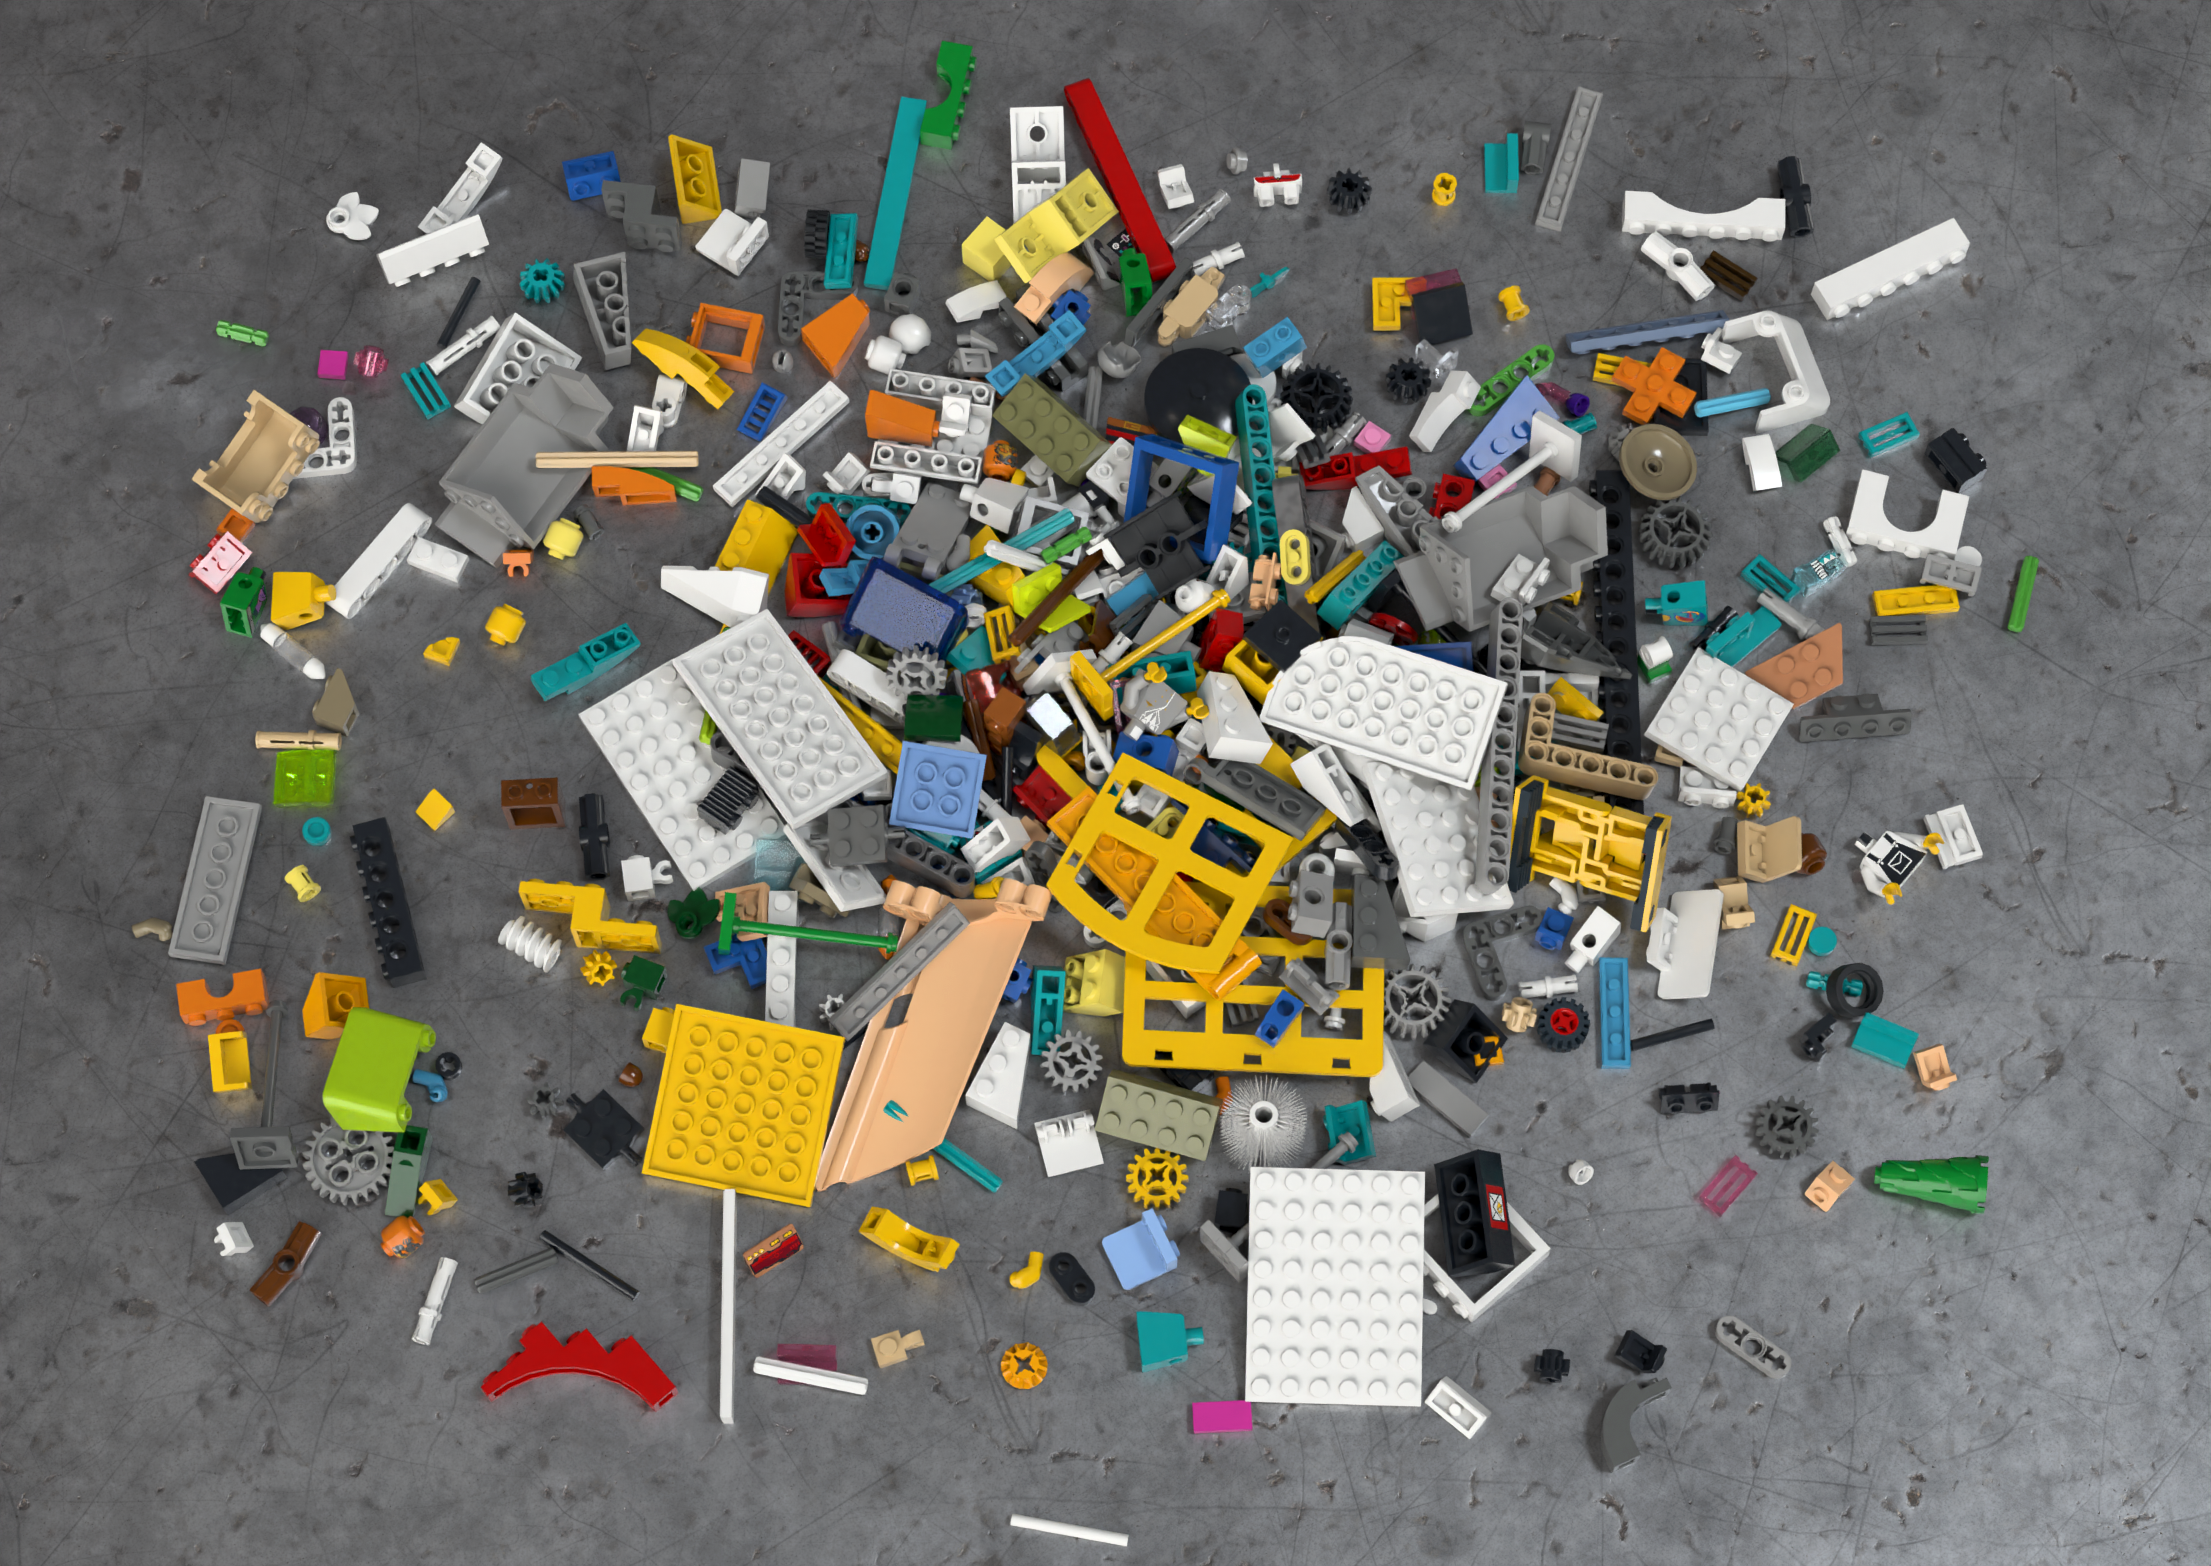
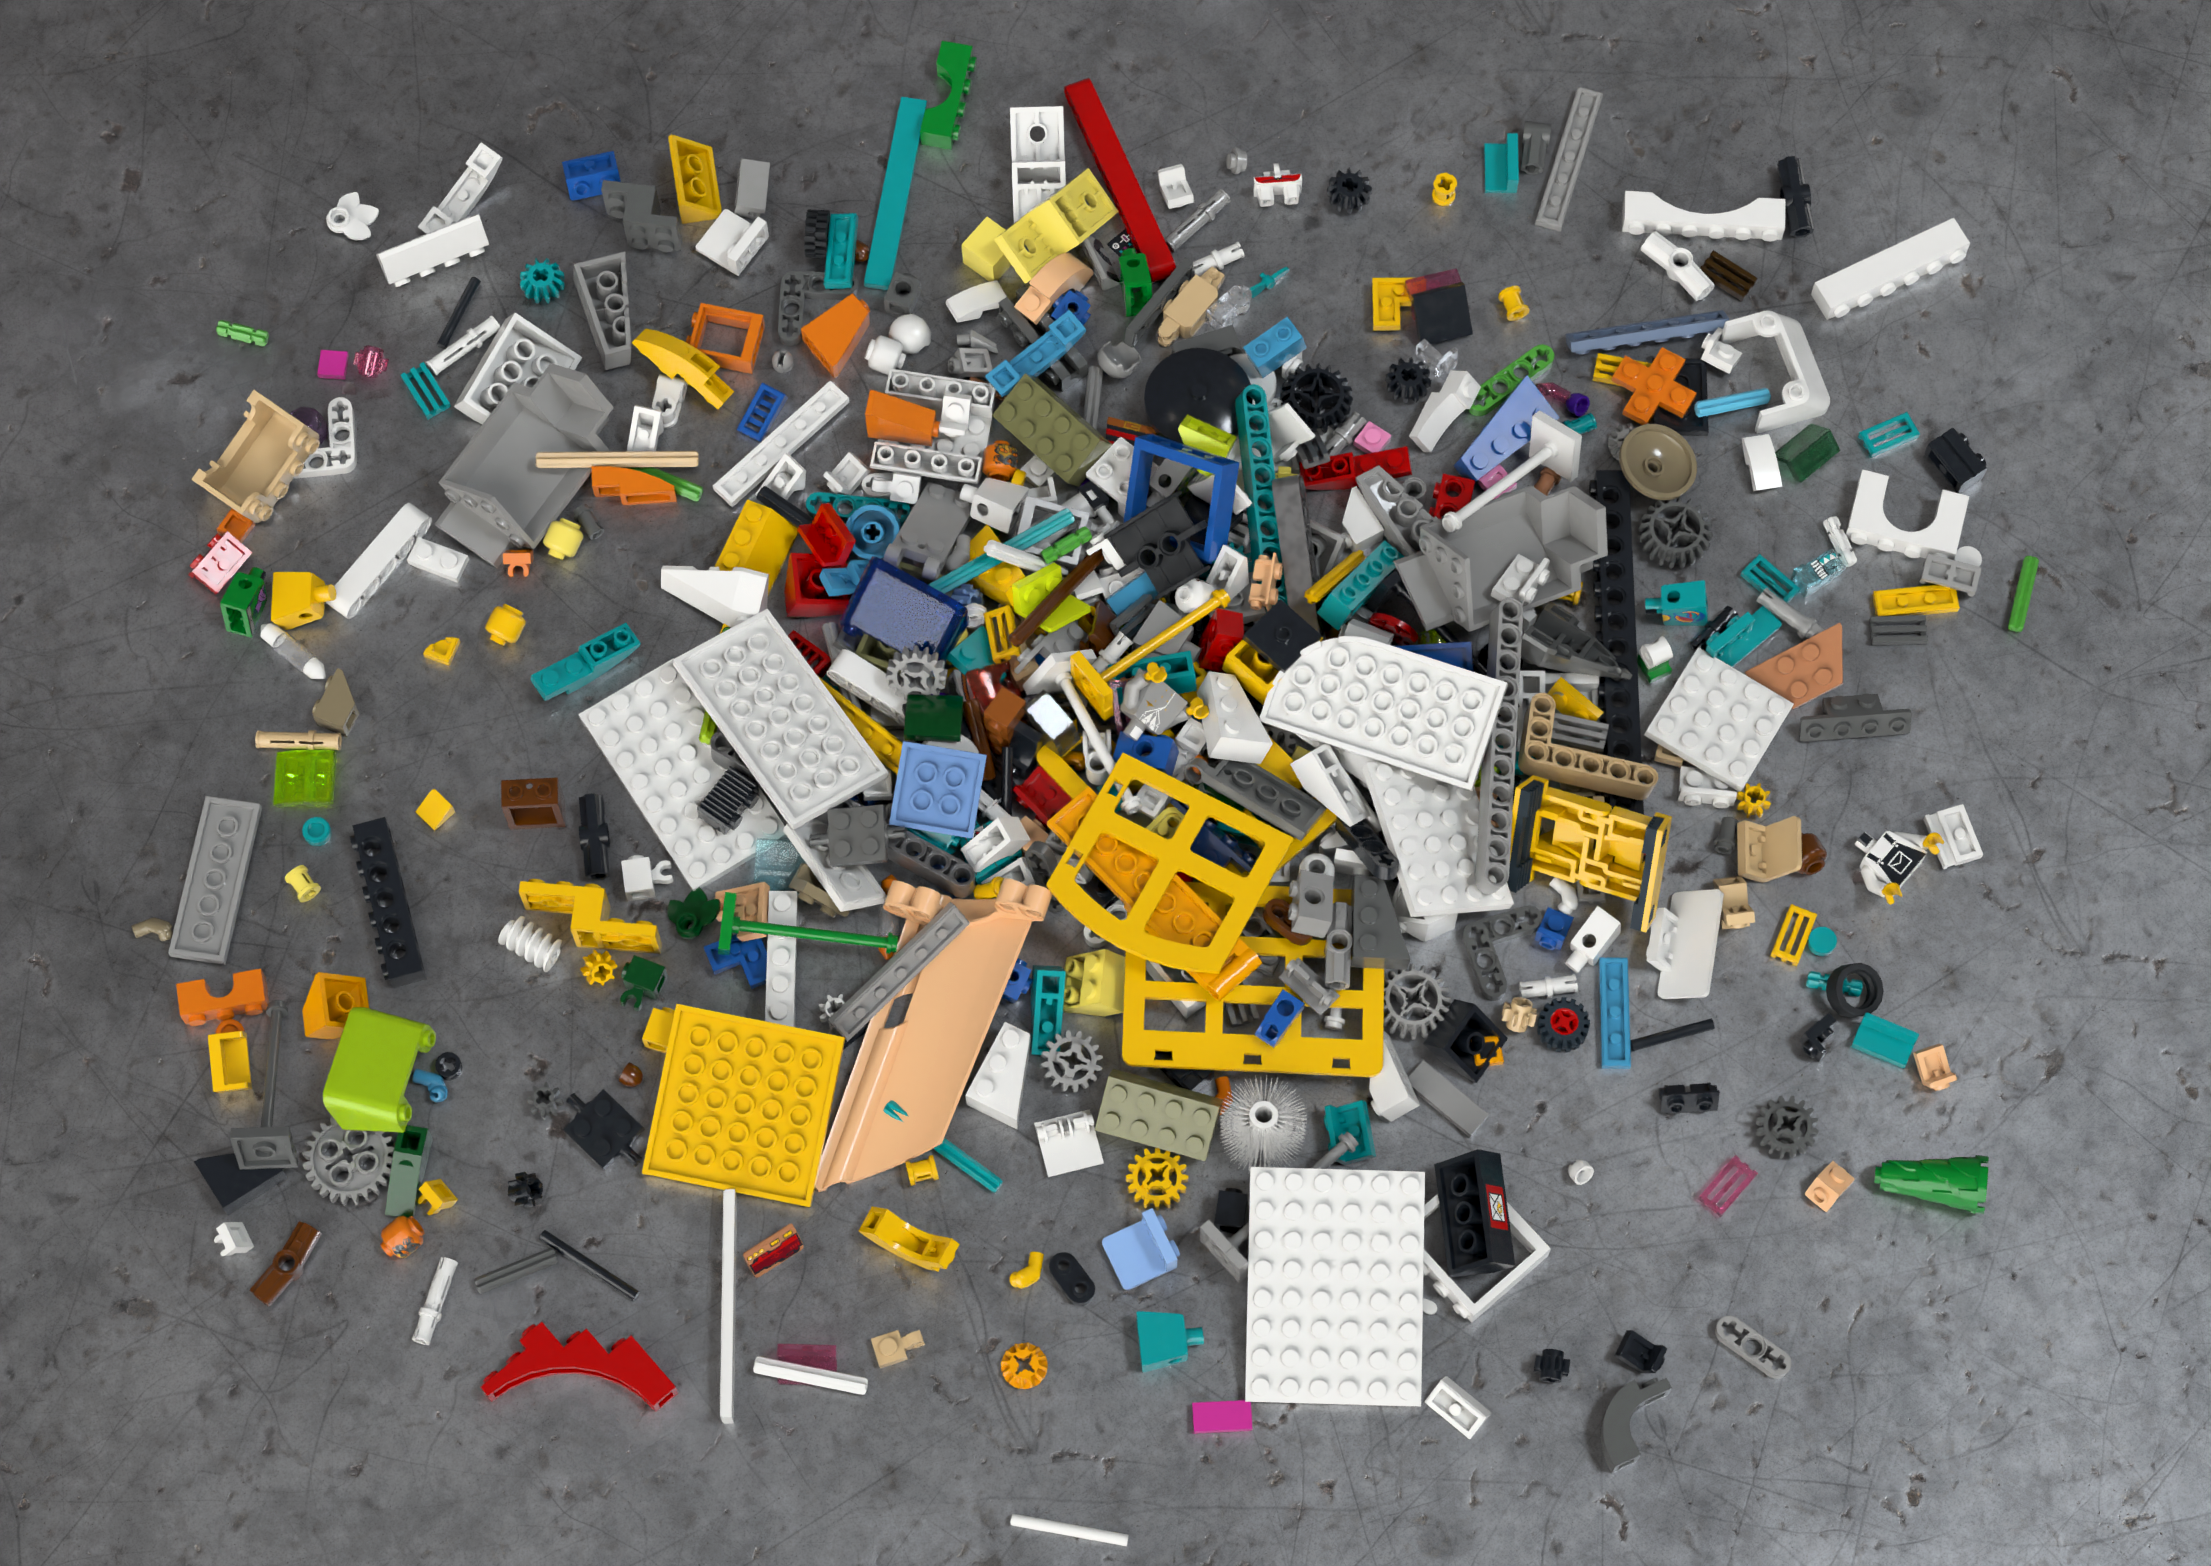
light yellow plate [1280,529,1311,586] -> none

